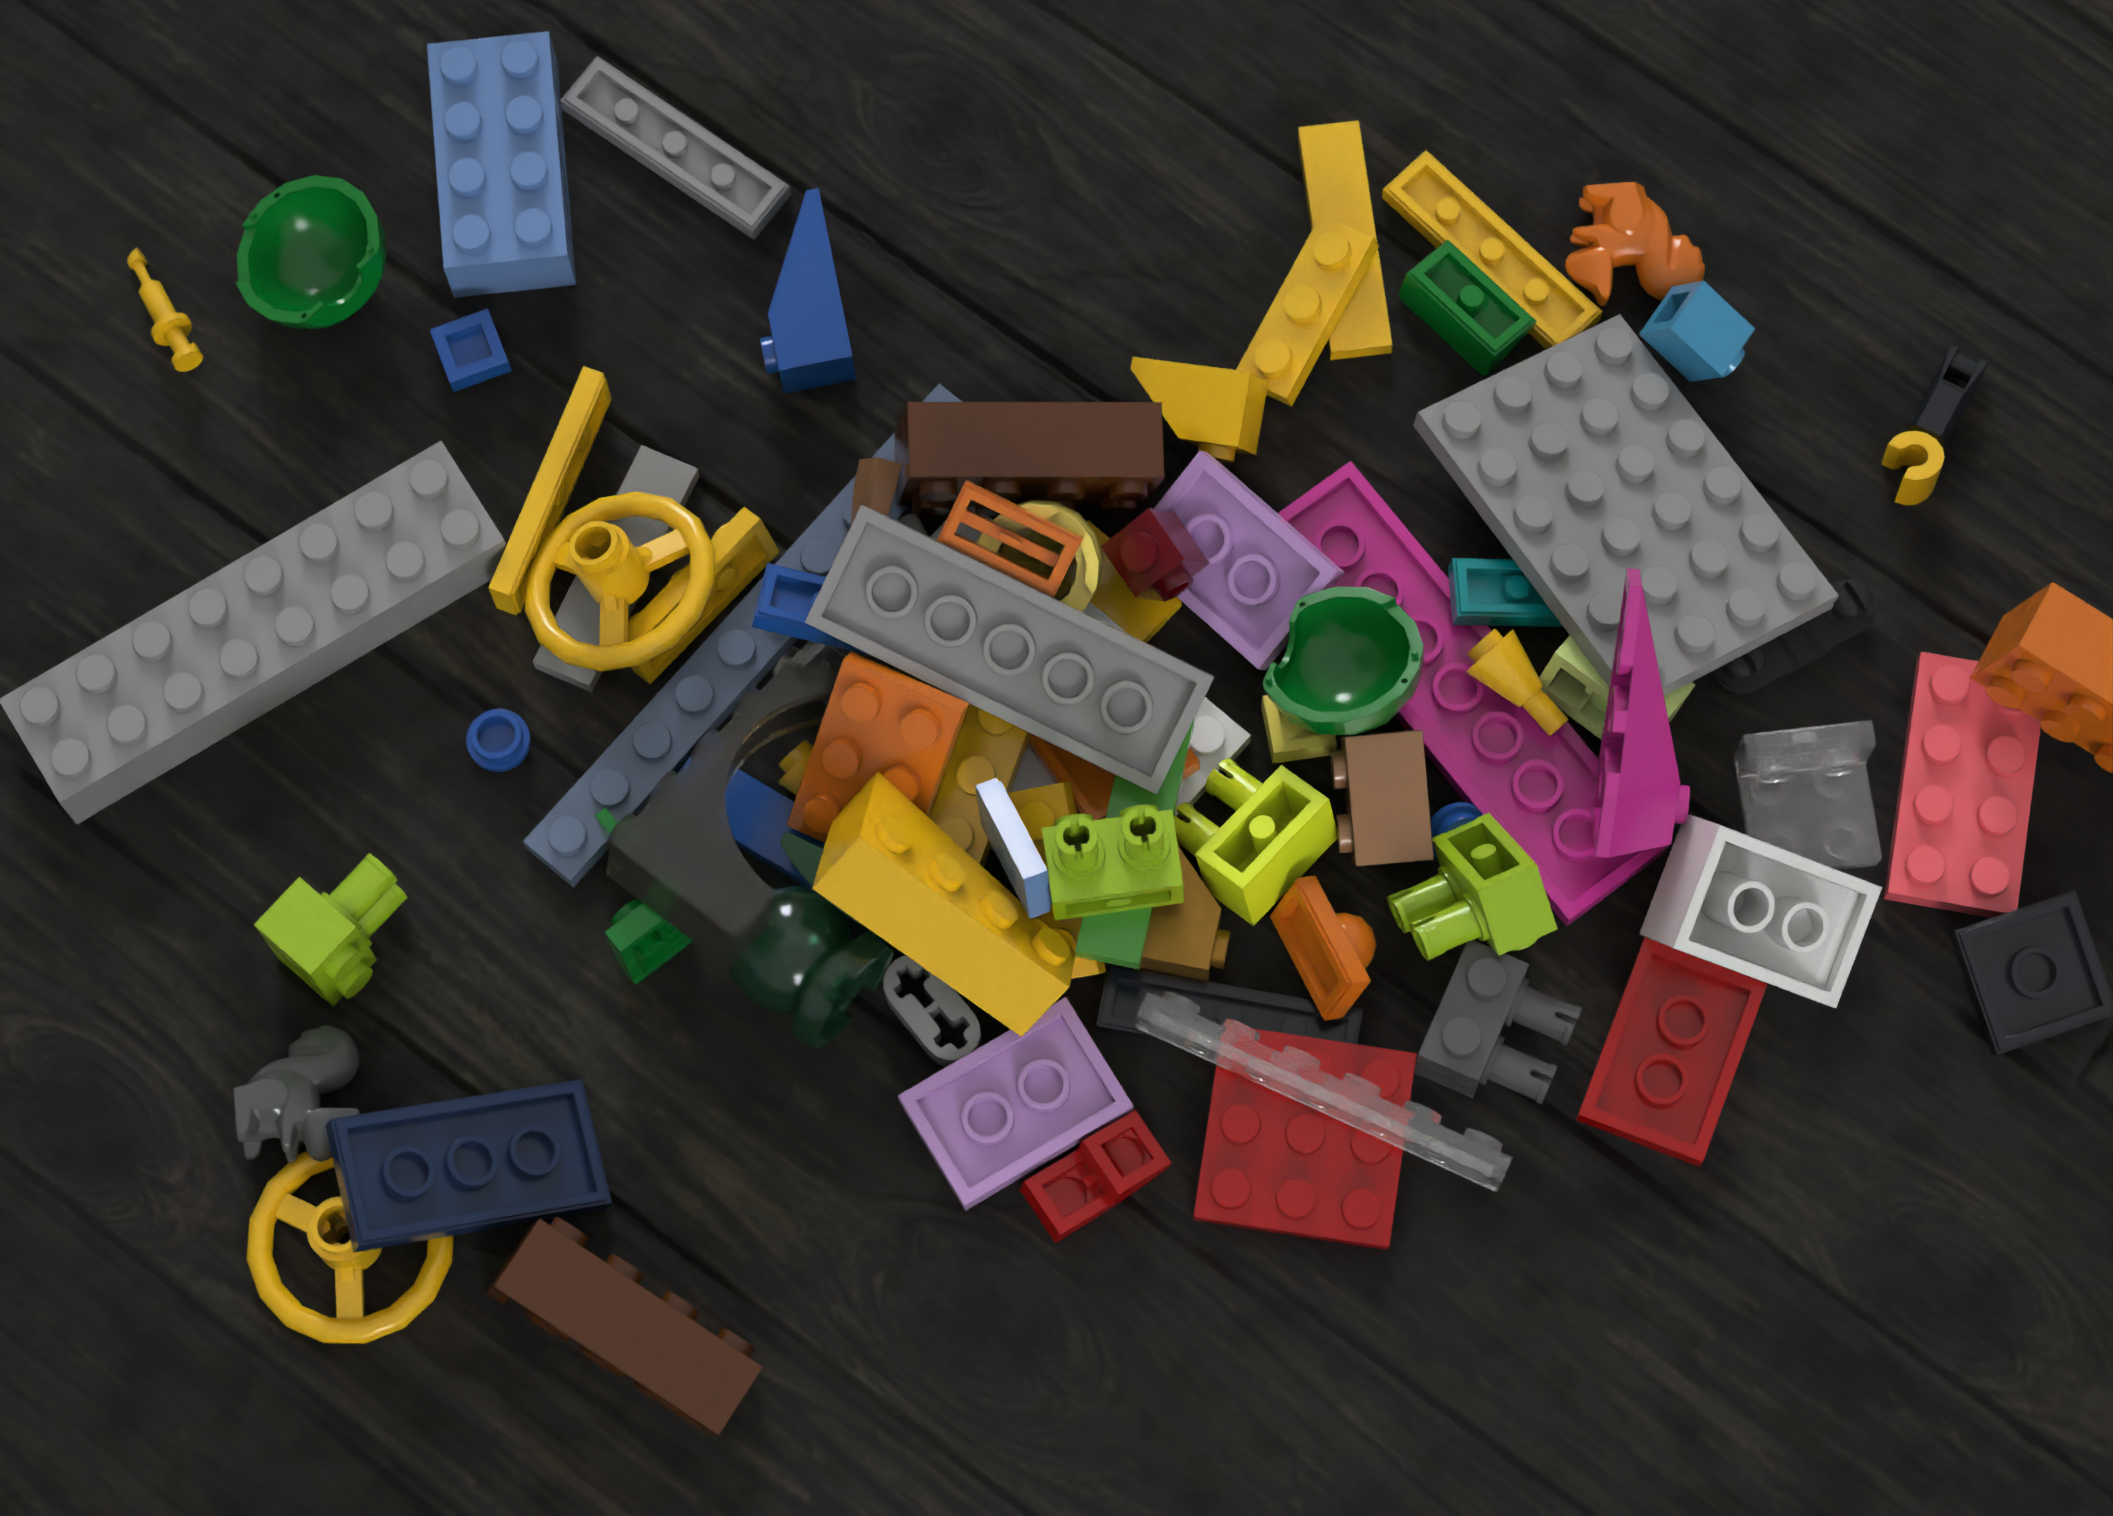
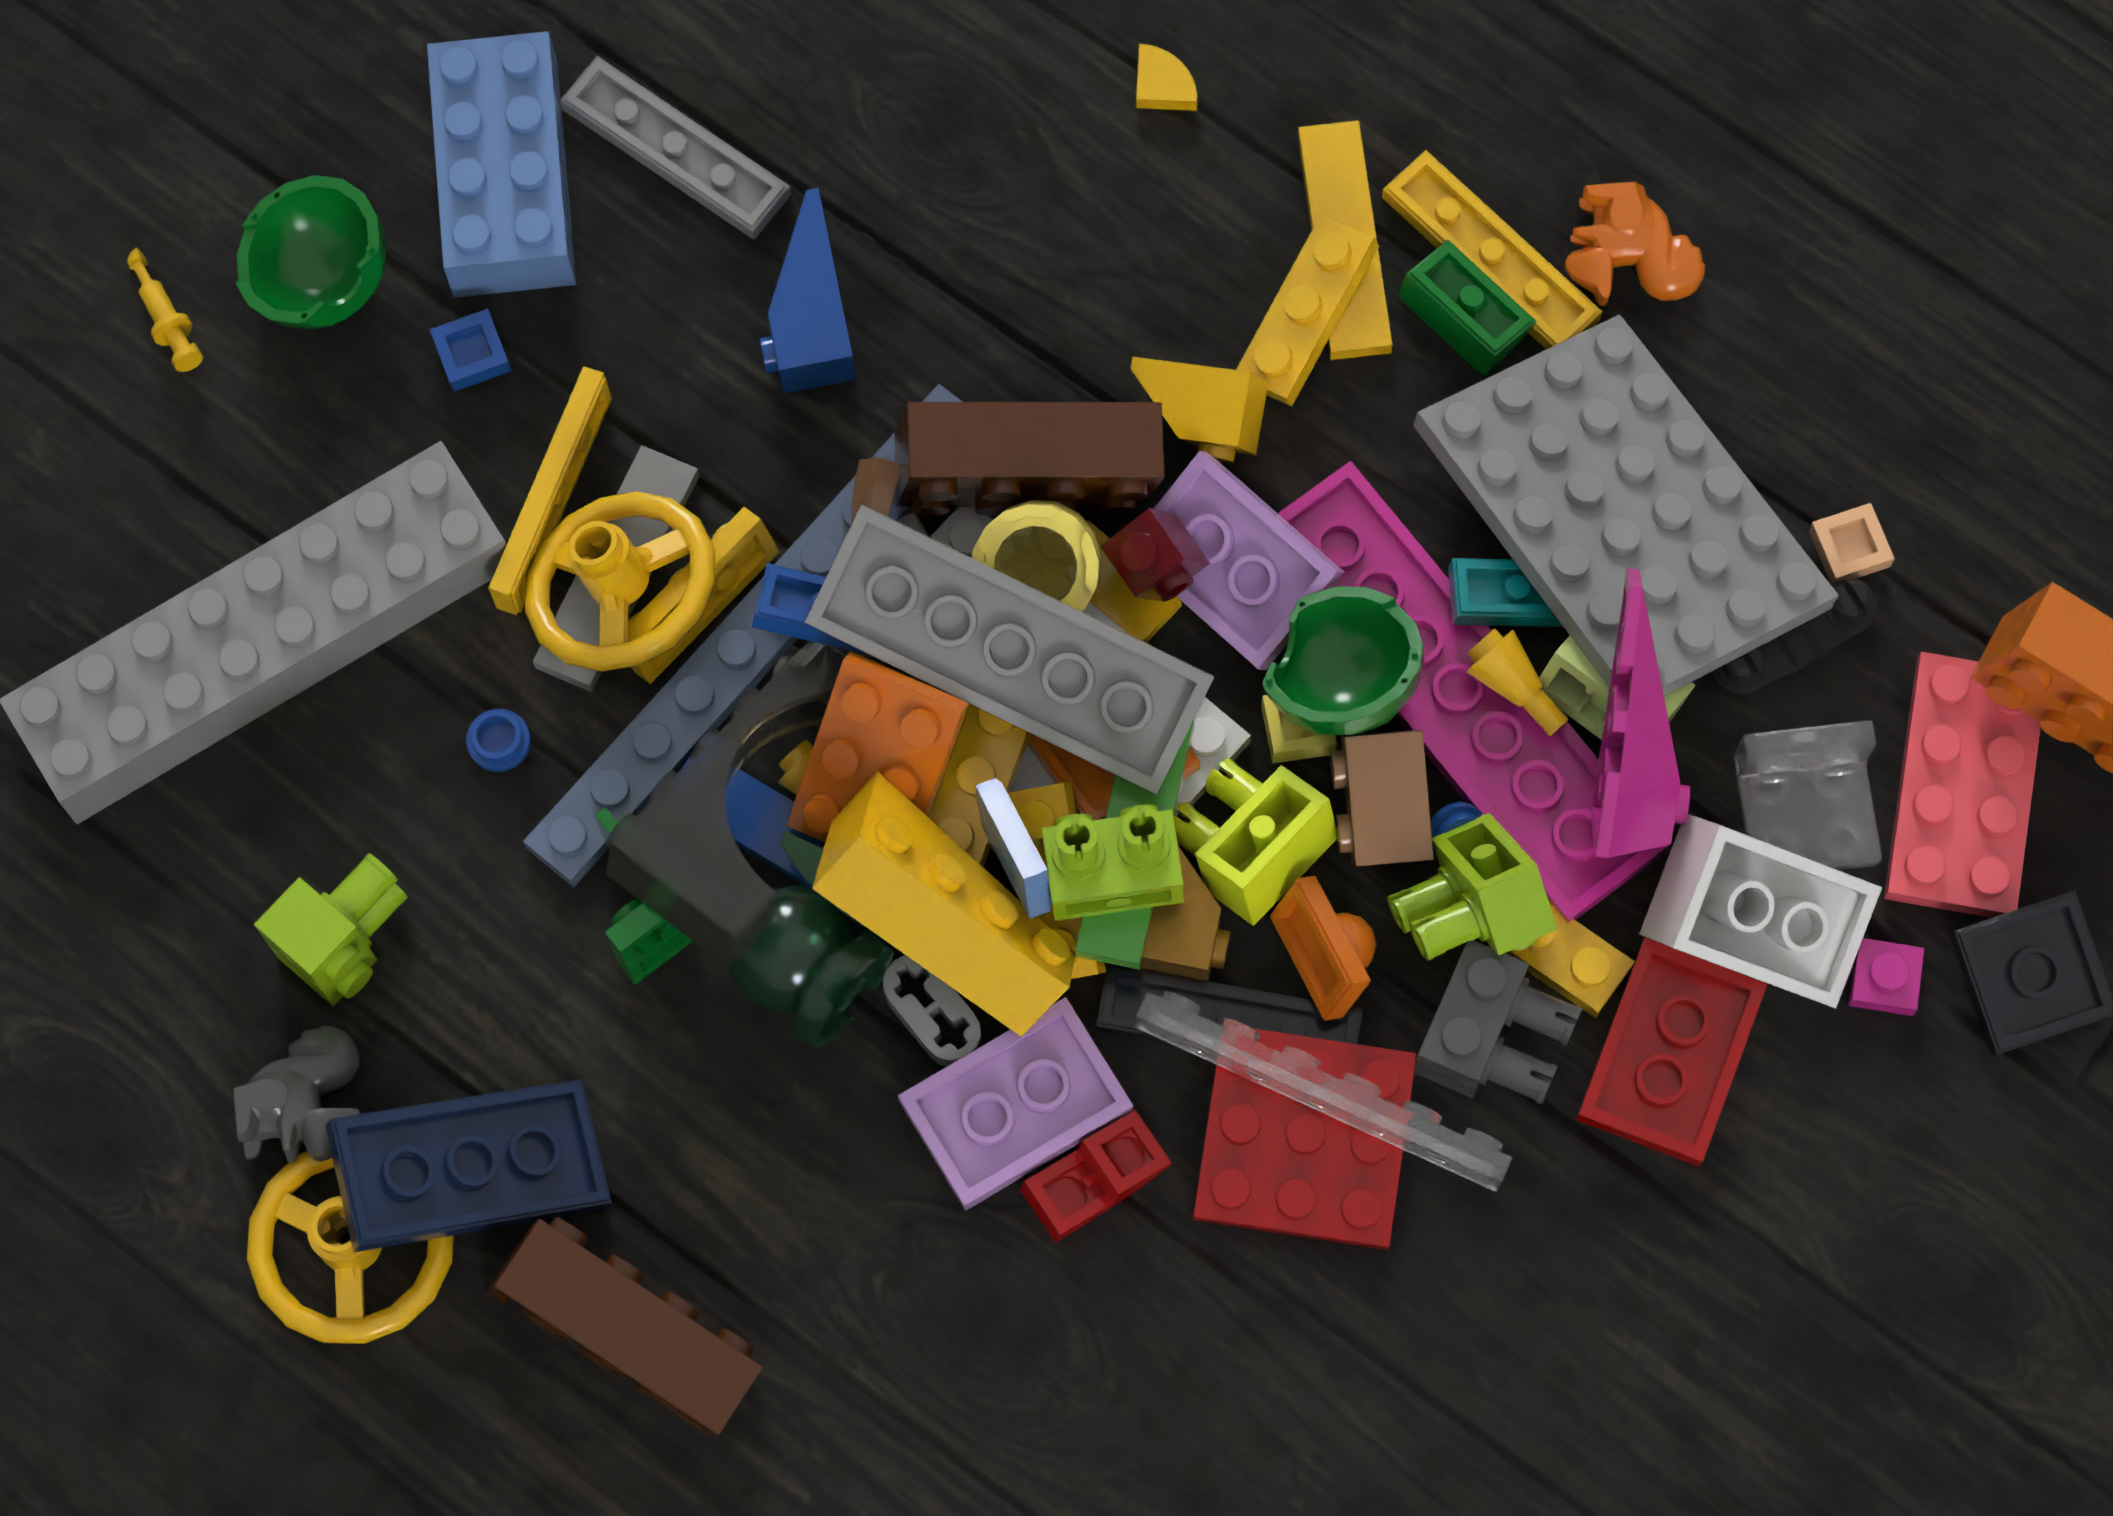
orange tile [937,480,1083,597] -> none
dark azure brick [1639,280,1755,382] -> none
piece [1881,342,1990,505] -> none
none -> yellow tile [1136,44,1197,111]
none -> yellow plate [1505,902,1635,1018]
none -> light nougat plate [1809,503,1895,584]
none -> dark pink plate [1848,938,1924,1016]

